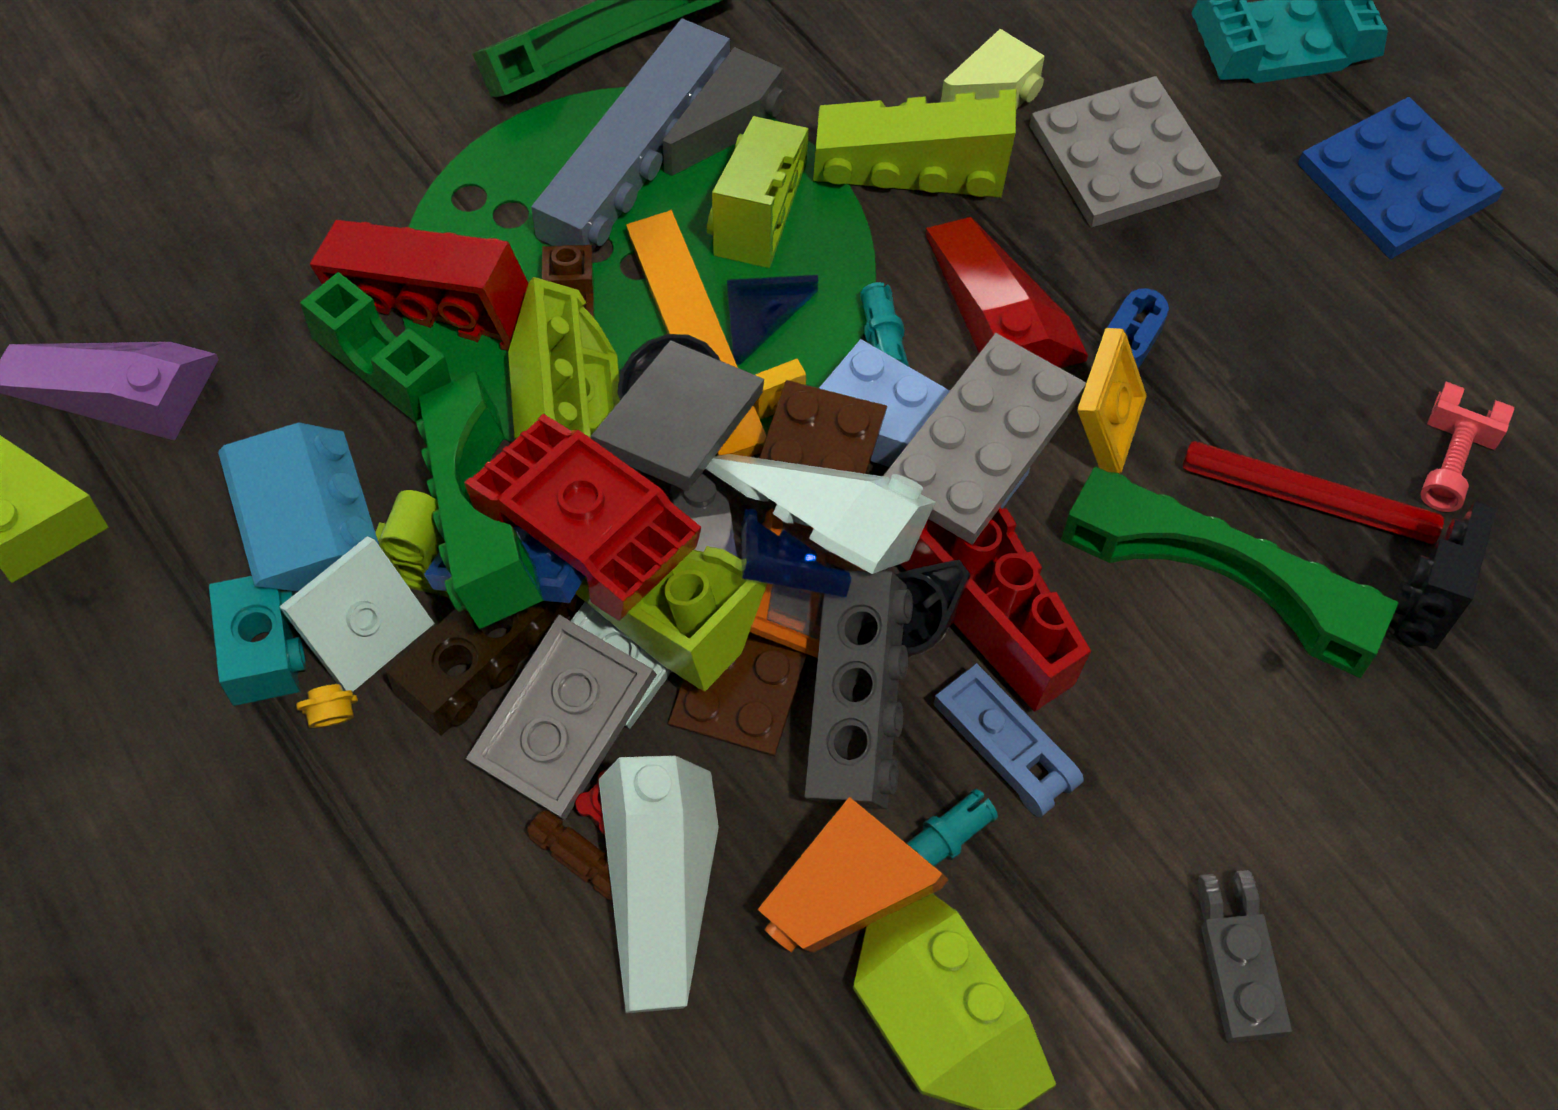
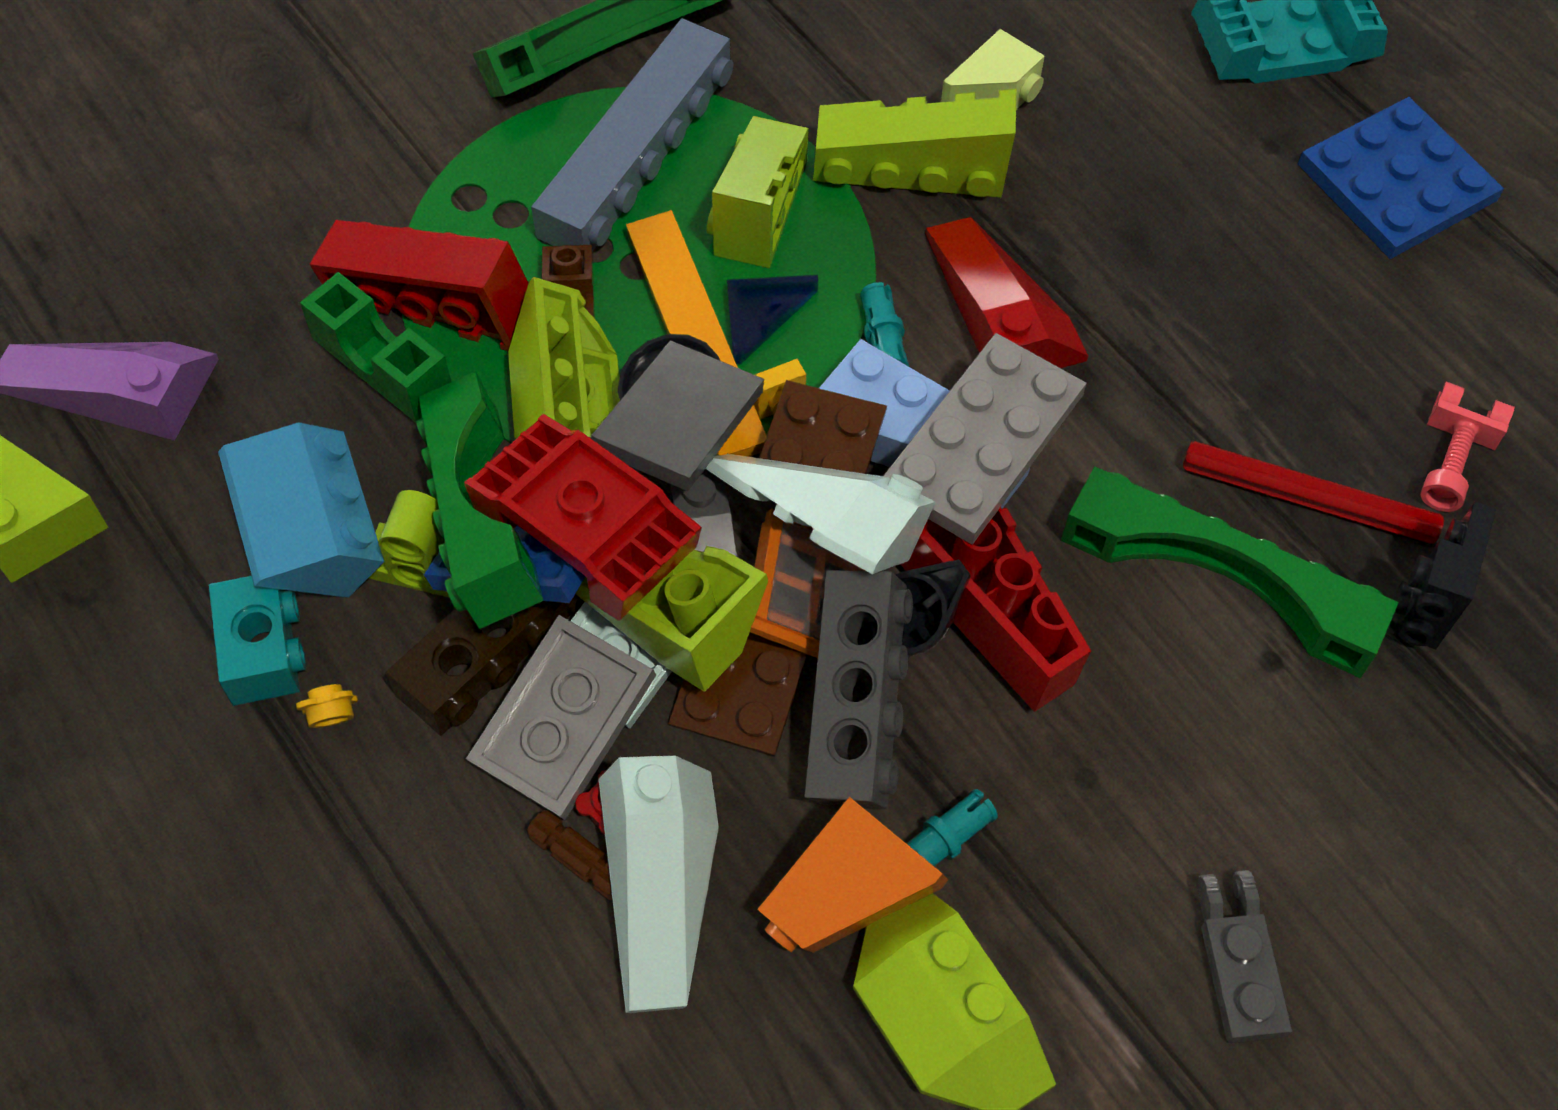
light aqua plate [279,536,435,692] -> none
dark grey slope [663,47,786,176] -> none
clear blue tile [741,509,851,597] -> none
medium blue plate [934,663,1084,818] -> none
light grey plate [1029,76,1222,228] -> none
yellow tile [1077,328,1147,474] -> none
blue beam [1107,288,1169,368] -> none

